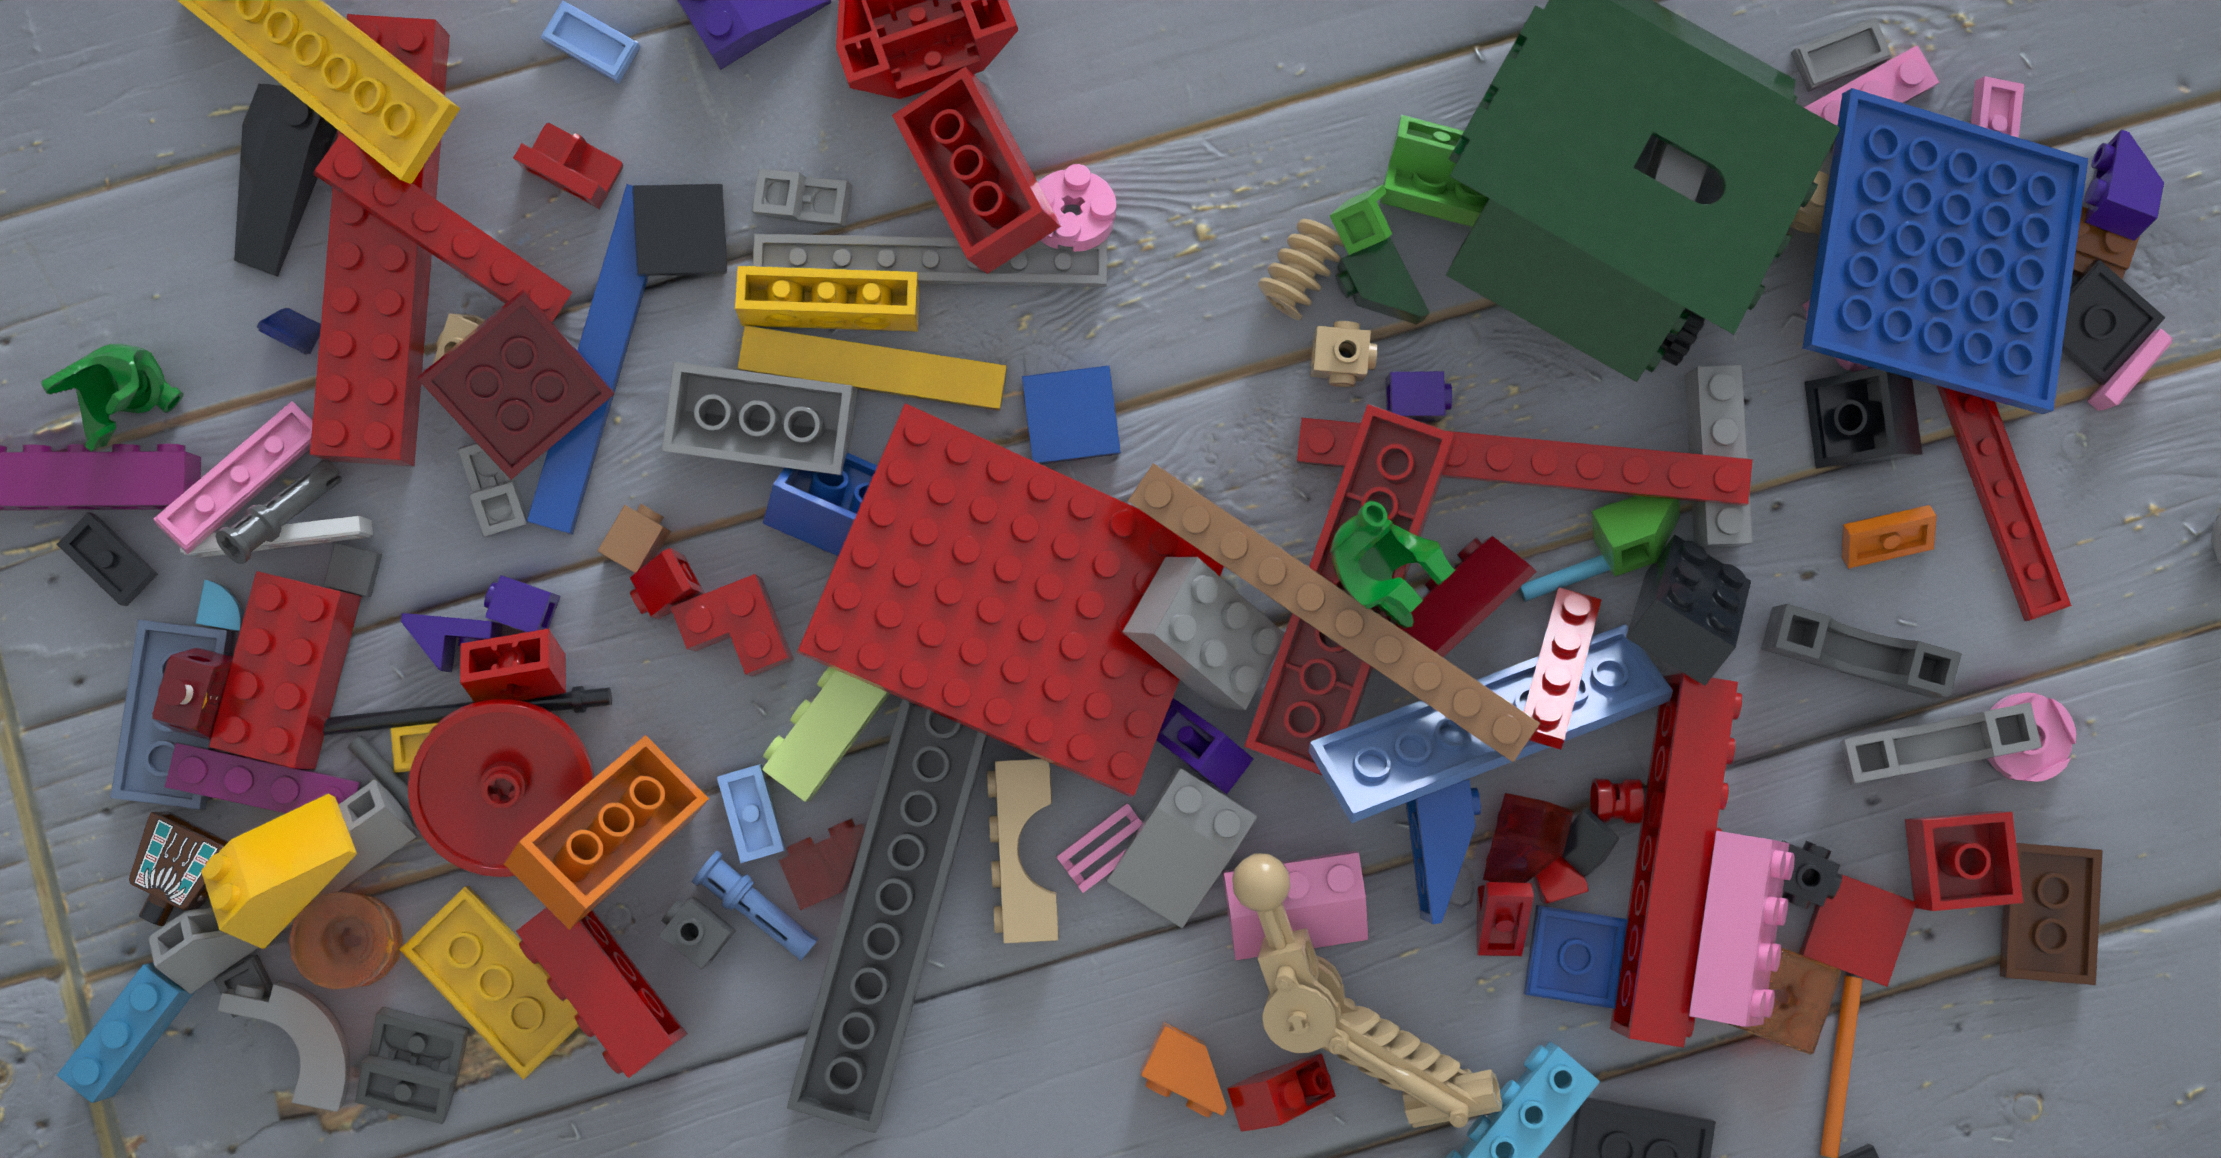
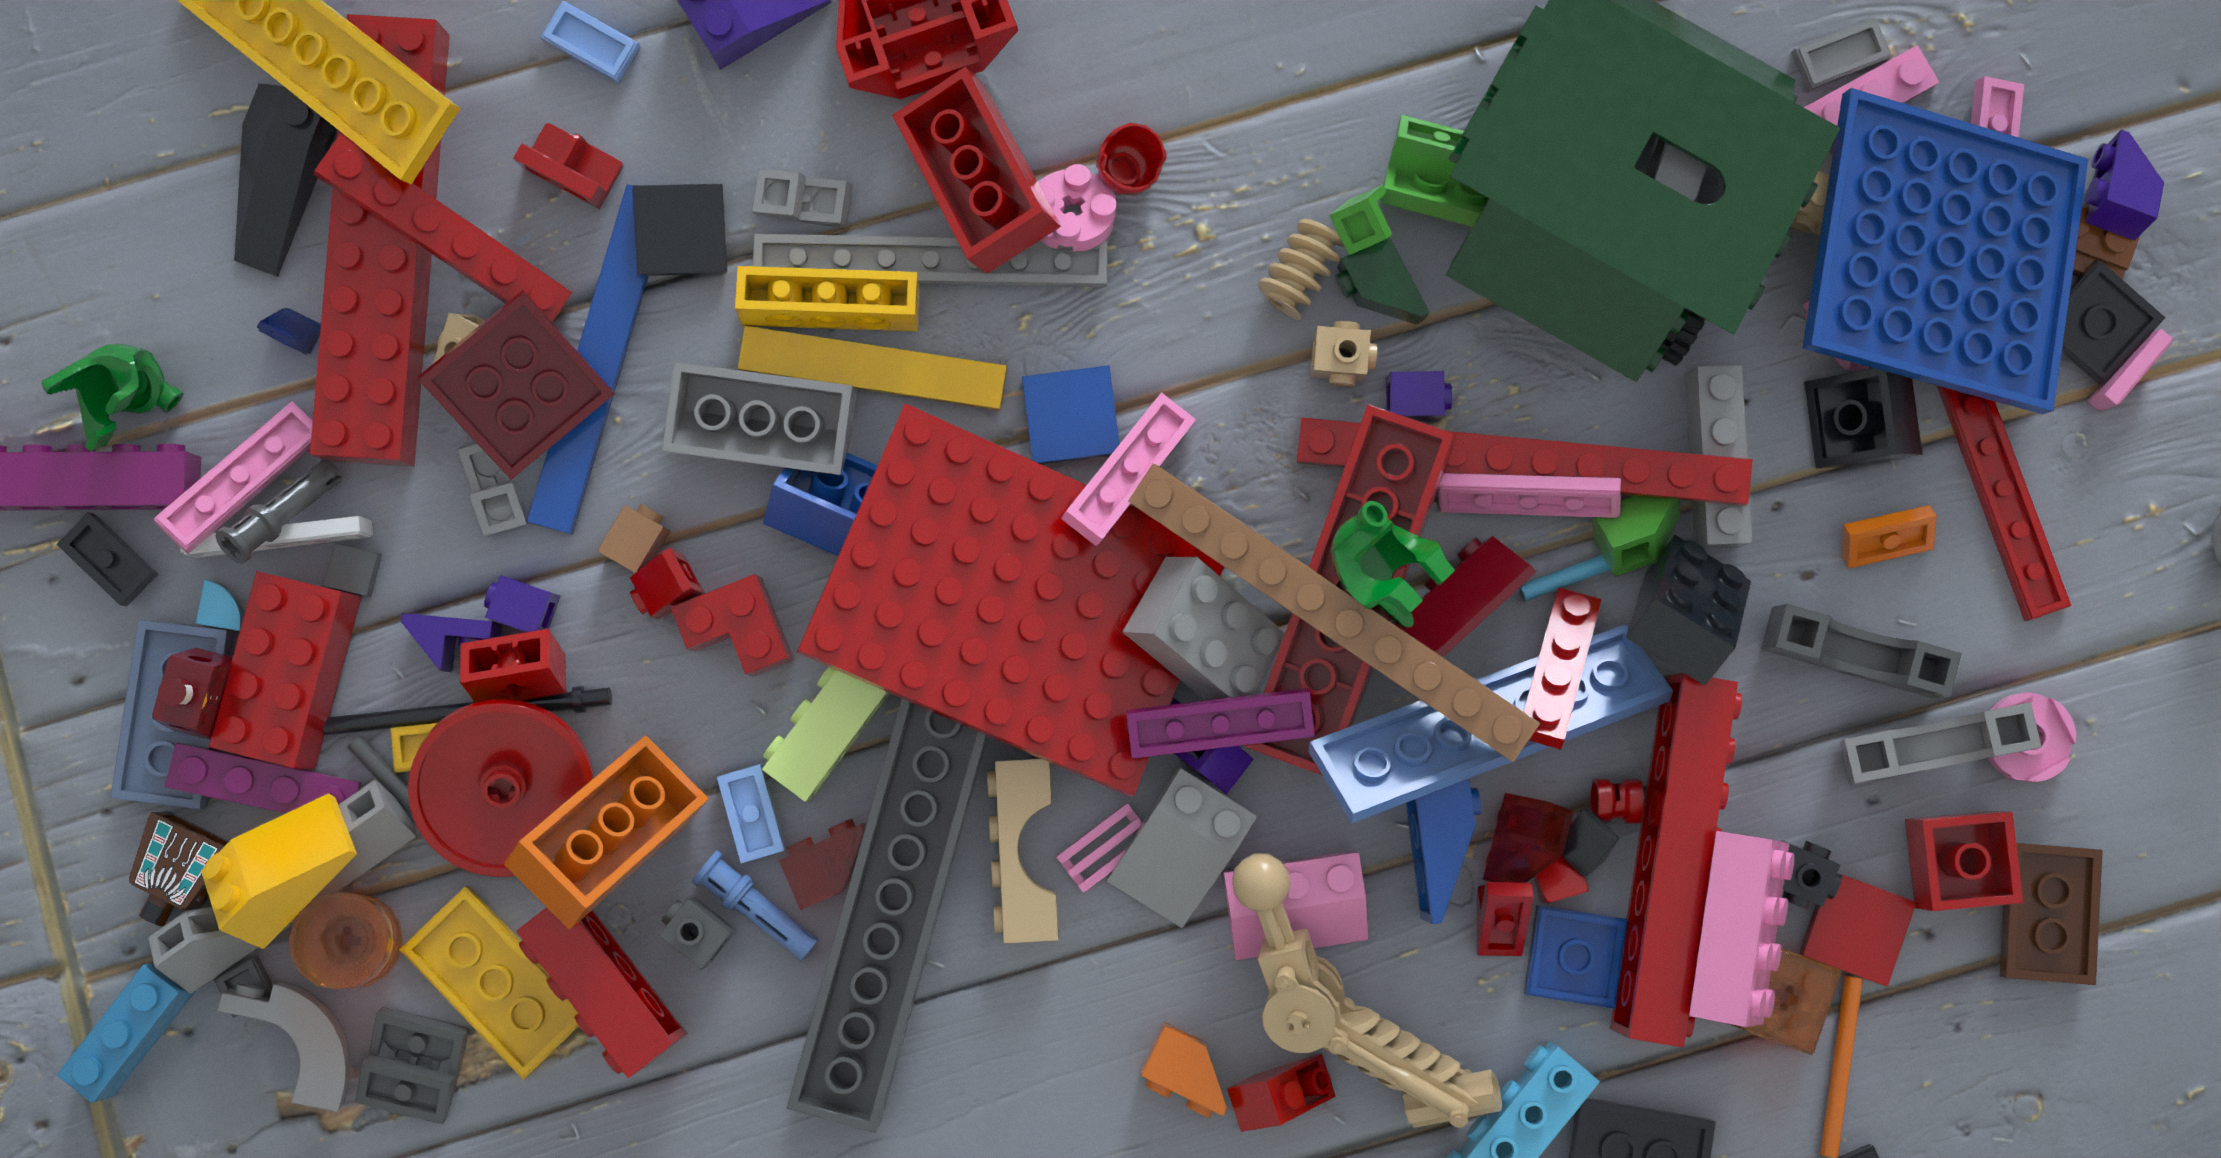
none -> bright pink plate [1061,392,1196,546]
none -> red hair [1096,122,1167,196]
none -> magenta plate [1126,688,1315,758]
none -> bright pink tile [1438,473,1621,518]

